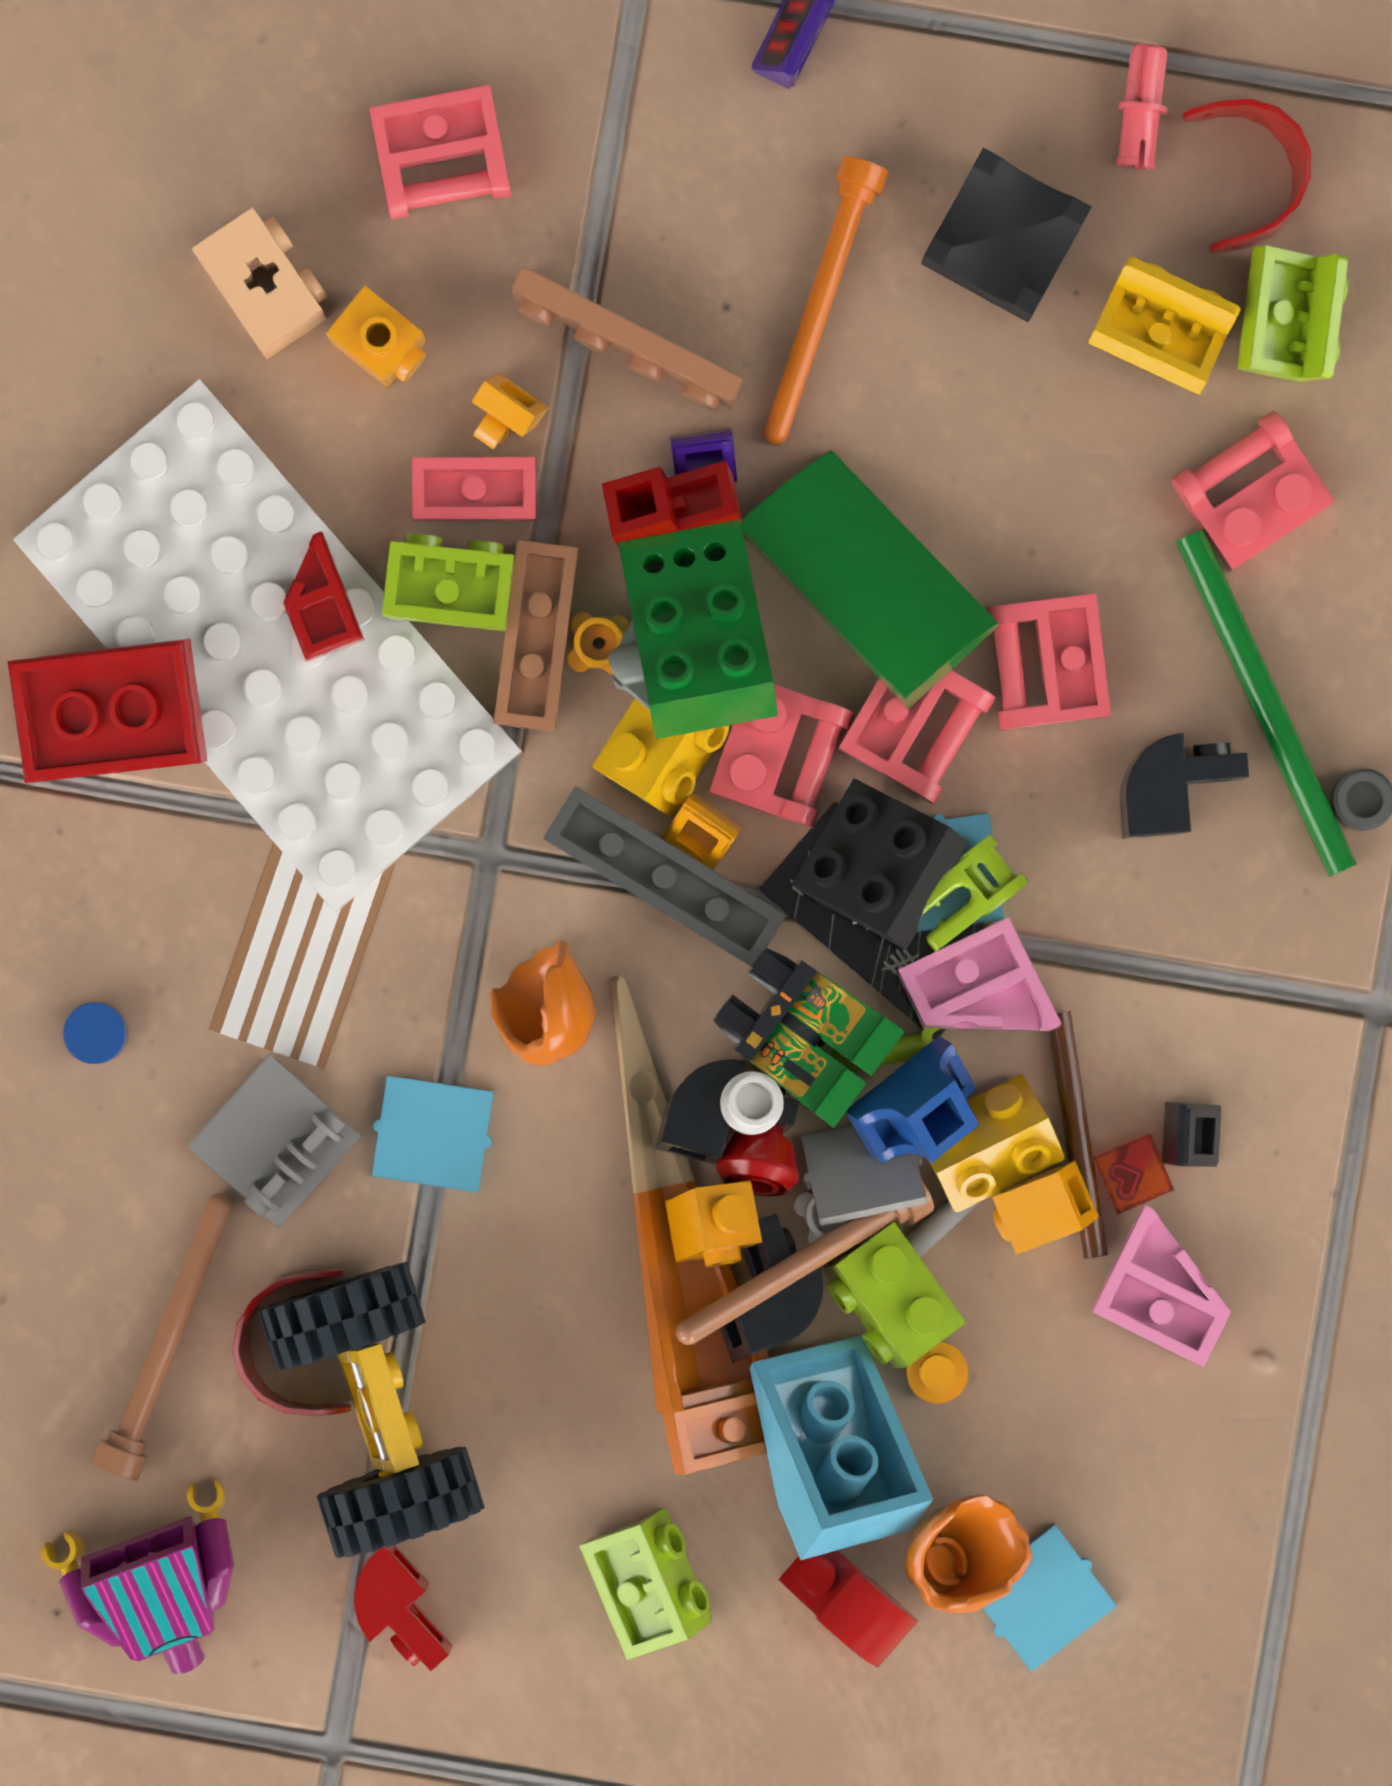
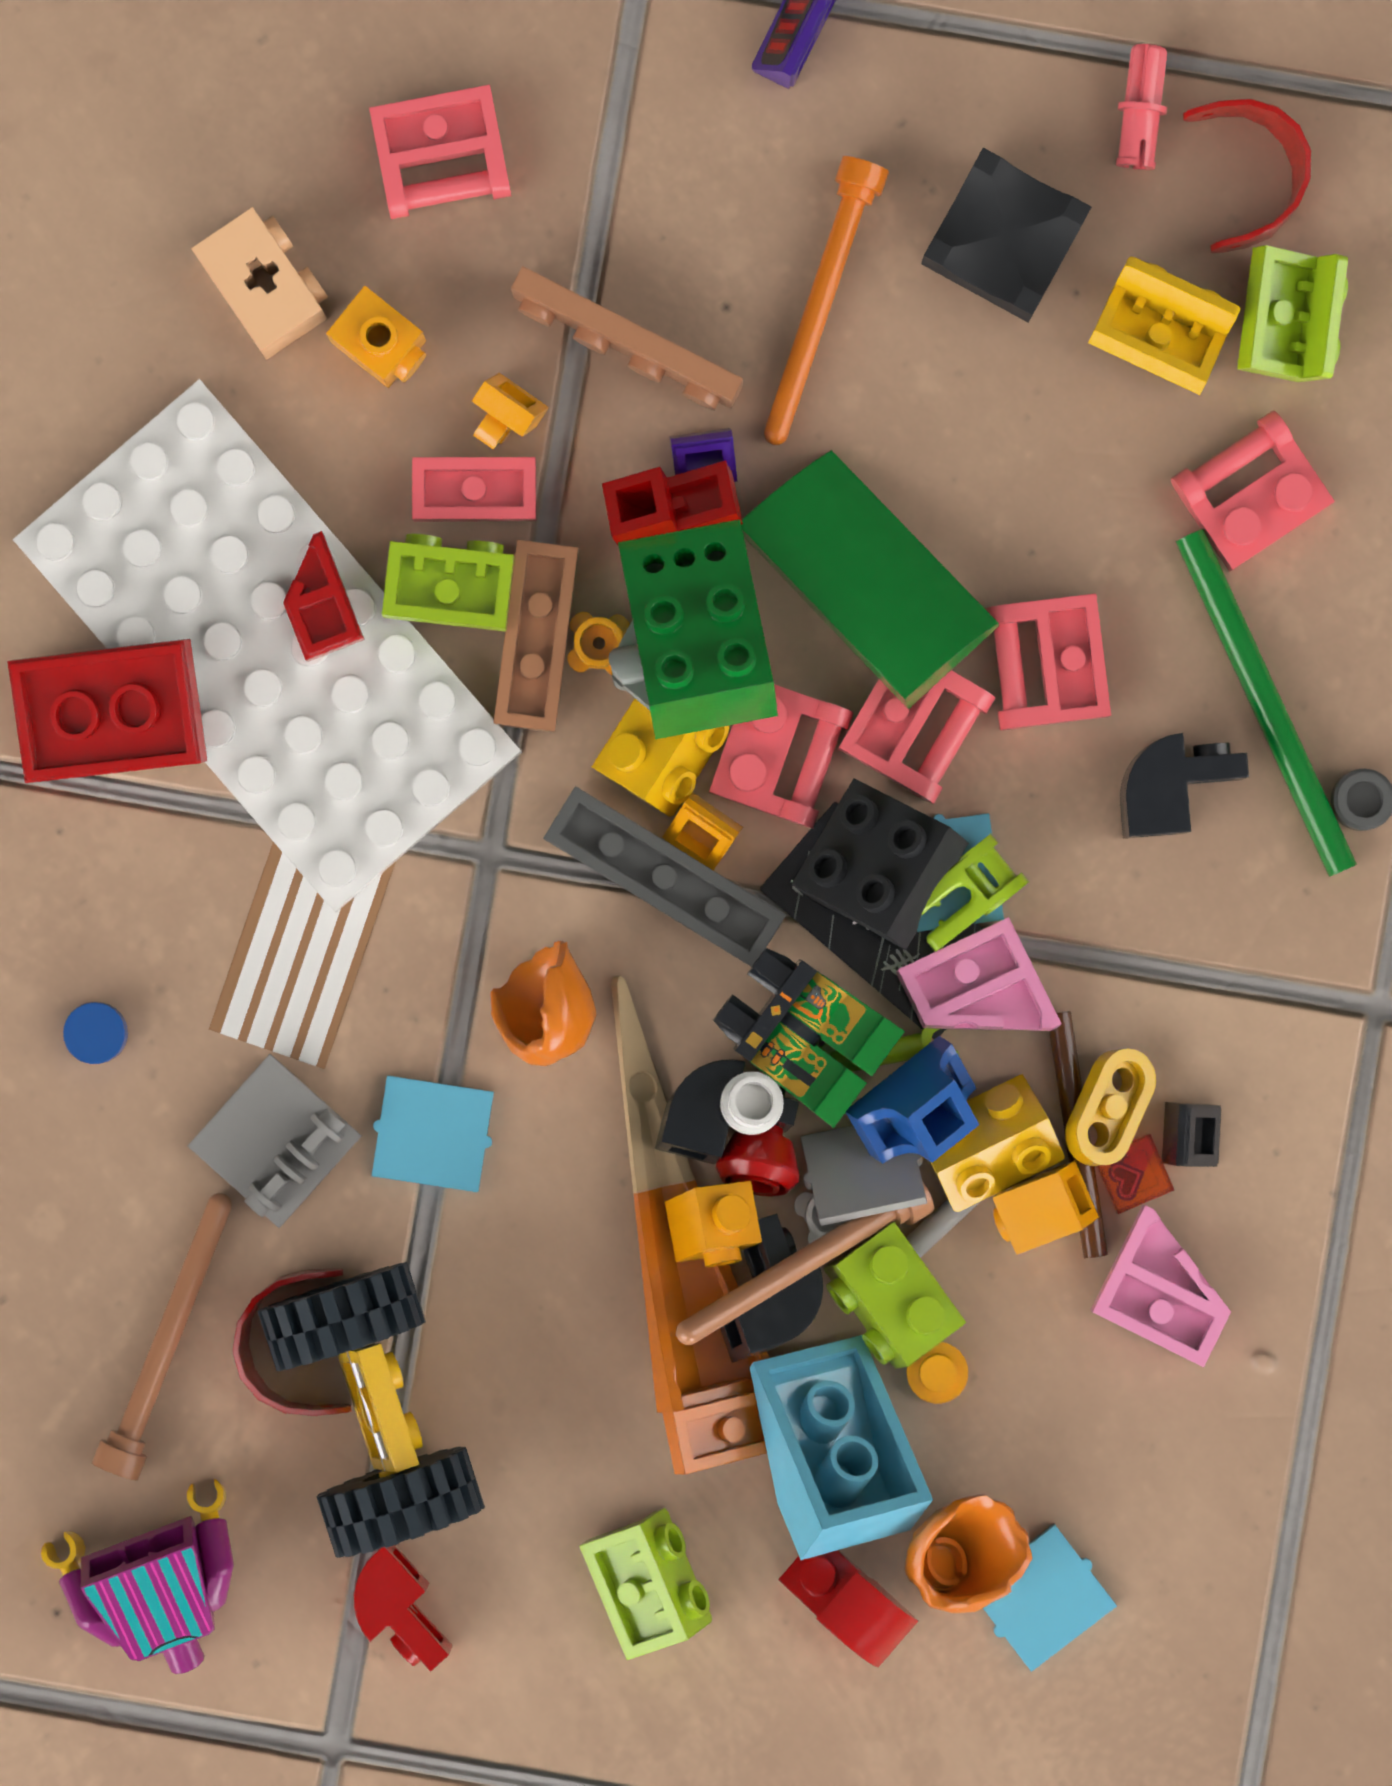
none -> yellow plate [1065,1048,1156,1166]

